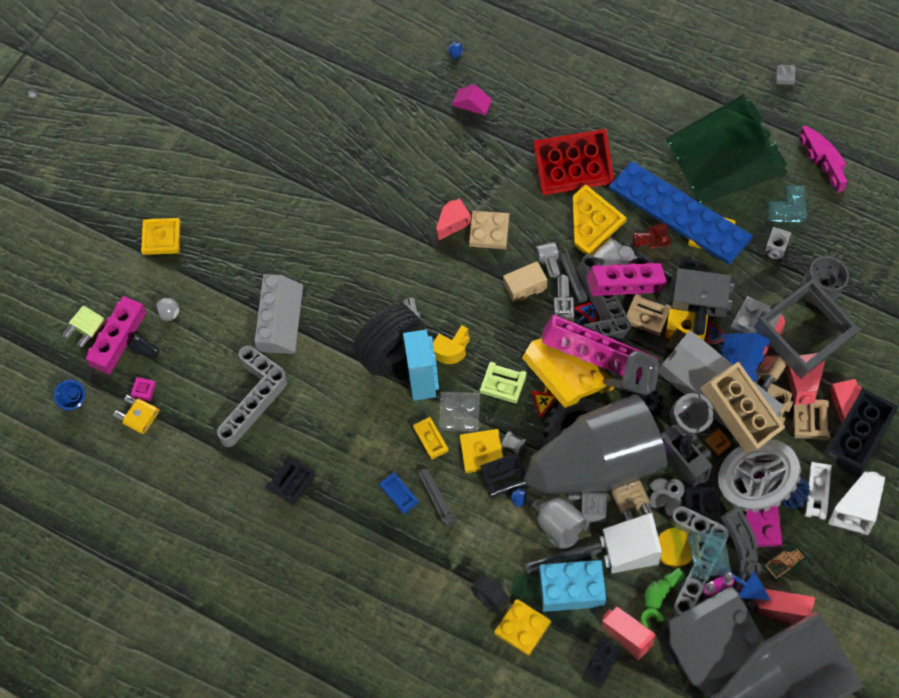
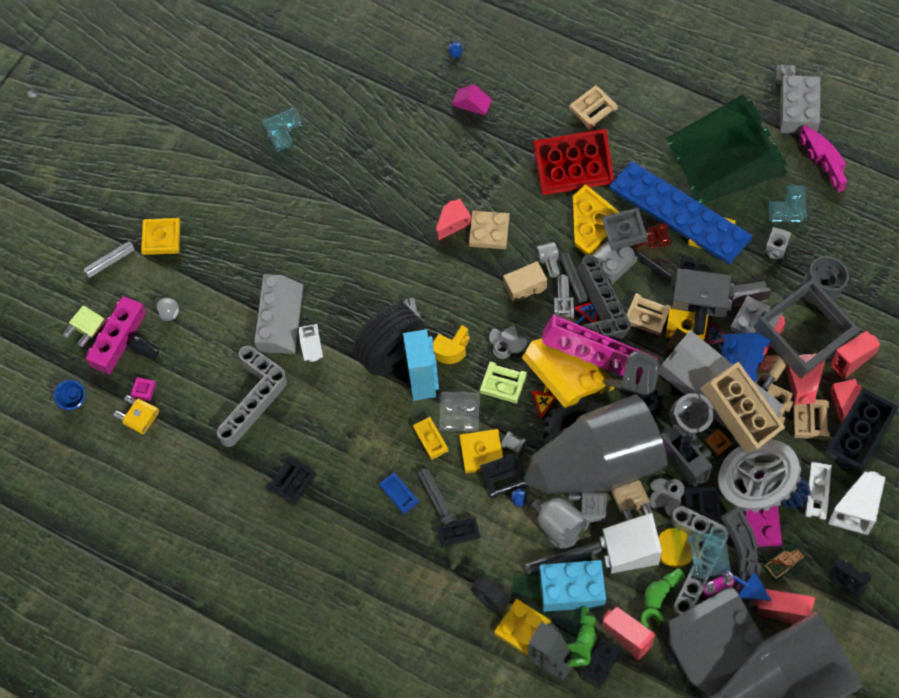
dark pink brick [586,263,667,296] -> none
none -> light grey axle [83,241,135,277]
none -> clear light blue plate [262,107,302,152]
none -> white slope [299,324,323,362]
none -> black plate [437,517,480,548]
none -> light grey plate [489,326,527,359]
none -> dark grey wedge [528,622,572,681]
none -> bright green piece [568,606,597,667]
none -> tan plate [569,85,618,130]
none -> dark grey plate [602,208,648,251]
none -> light grey panel [729,281,771,307]
none -> light grey brick [780,75,820,134]
none -> black plate [828,559,871,596]
none -> coral slope [830,331,881,379]

